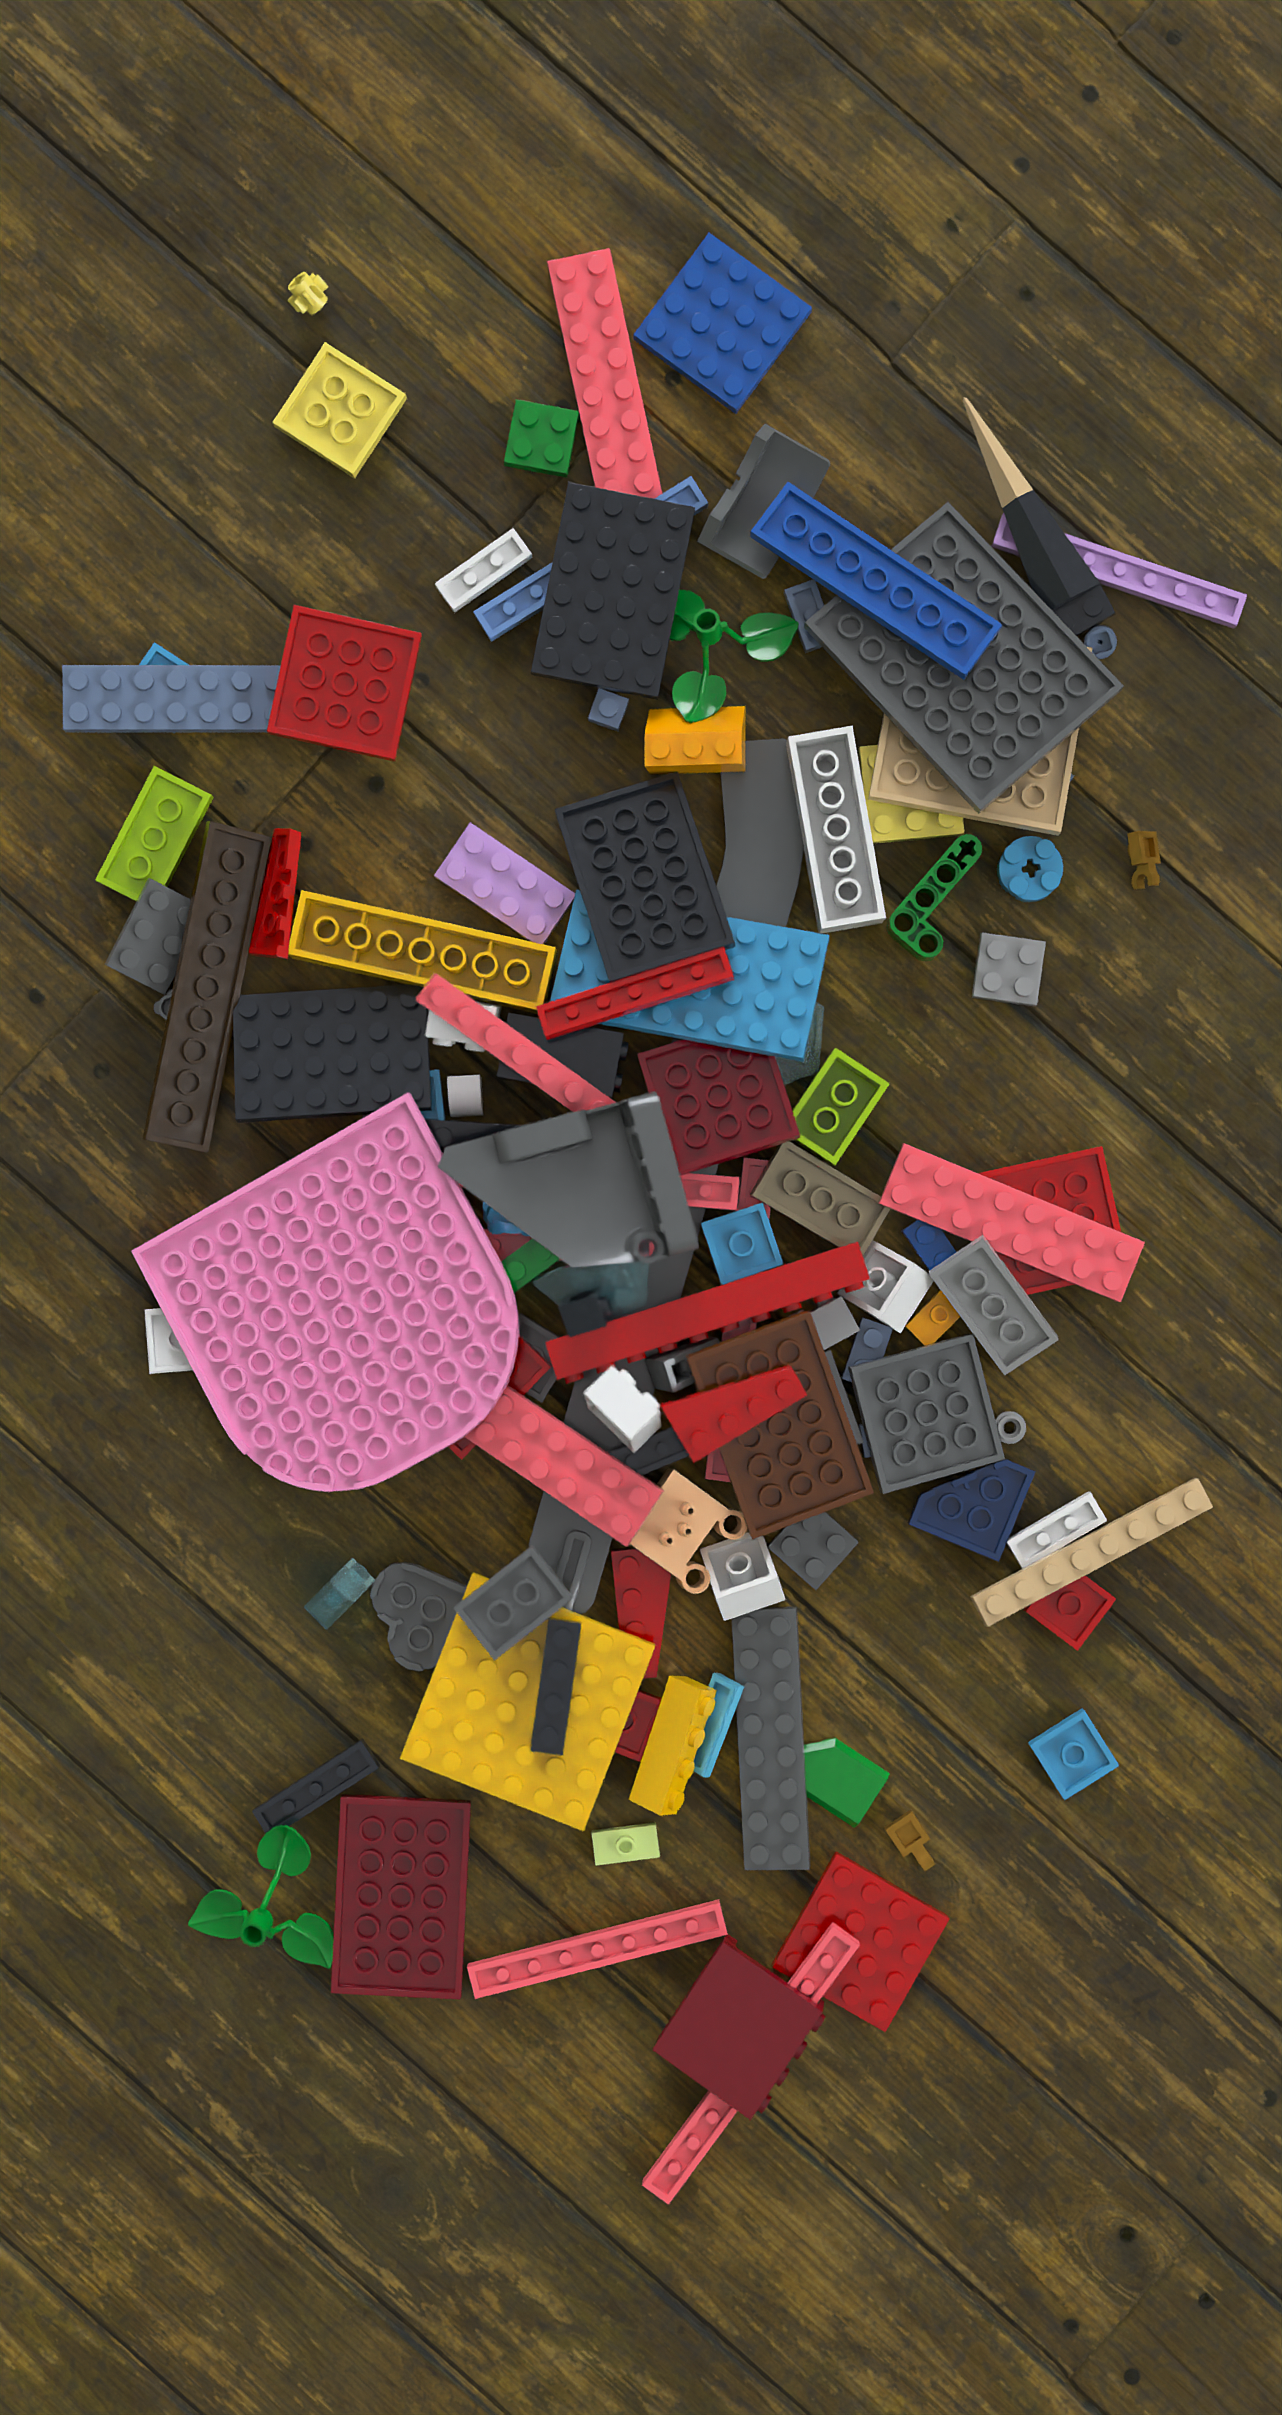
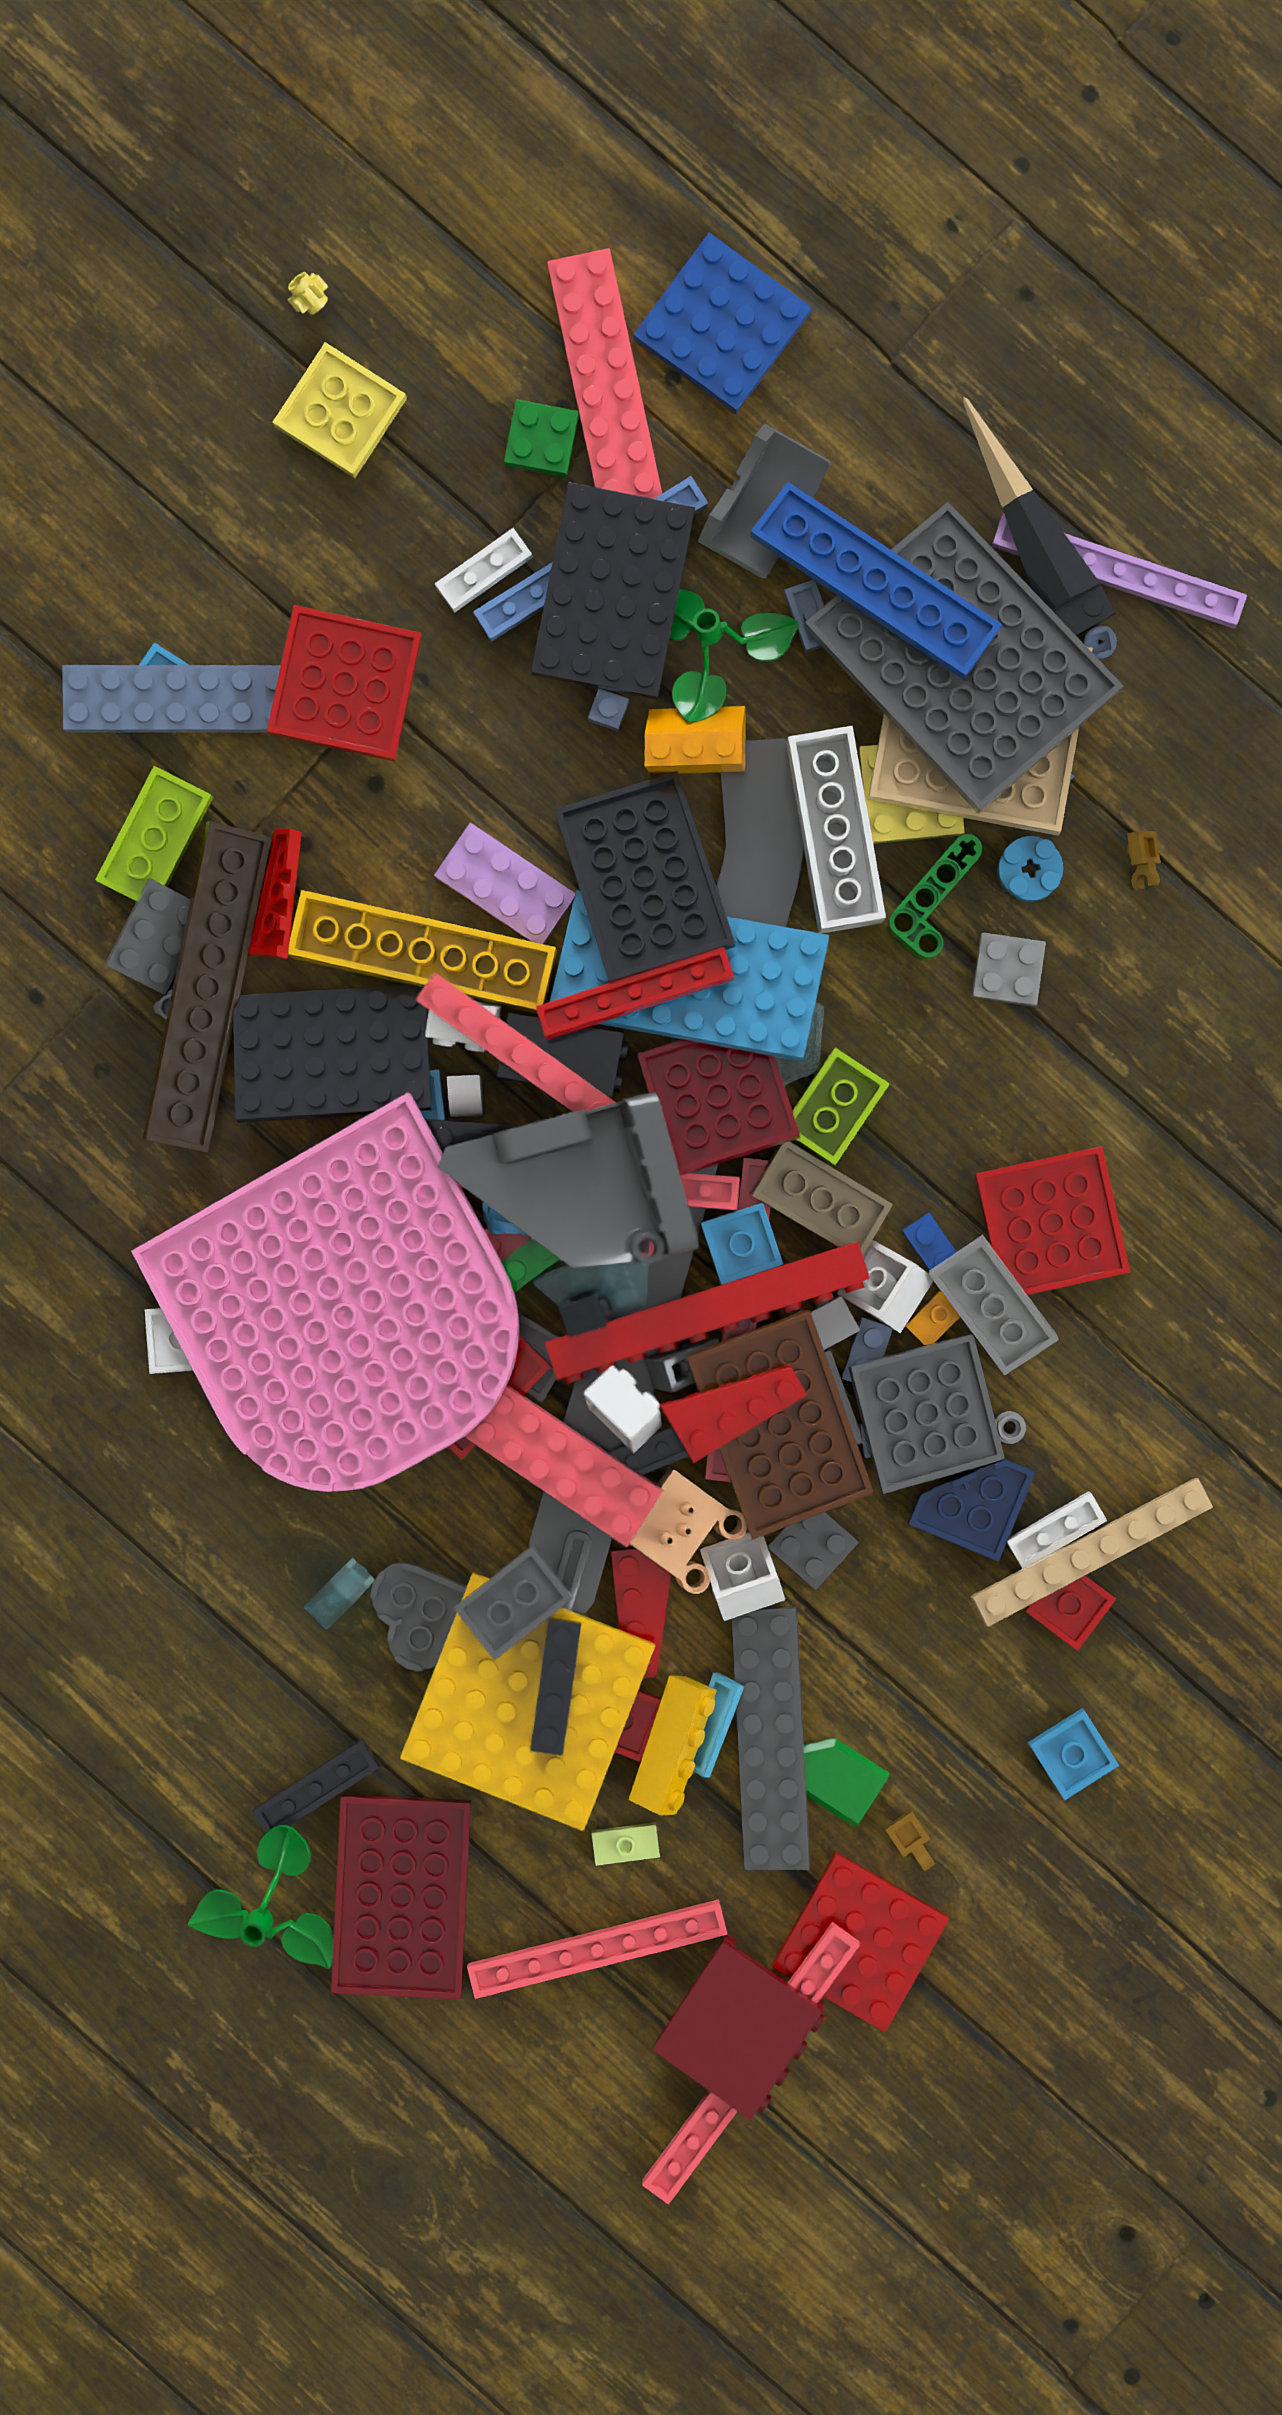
coral plate [878,1143,1145,1302] -> none

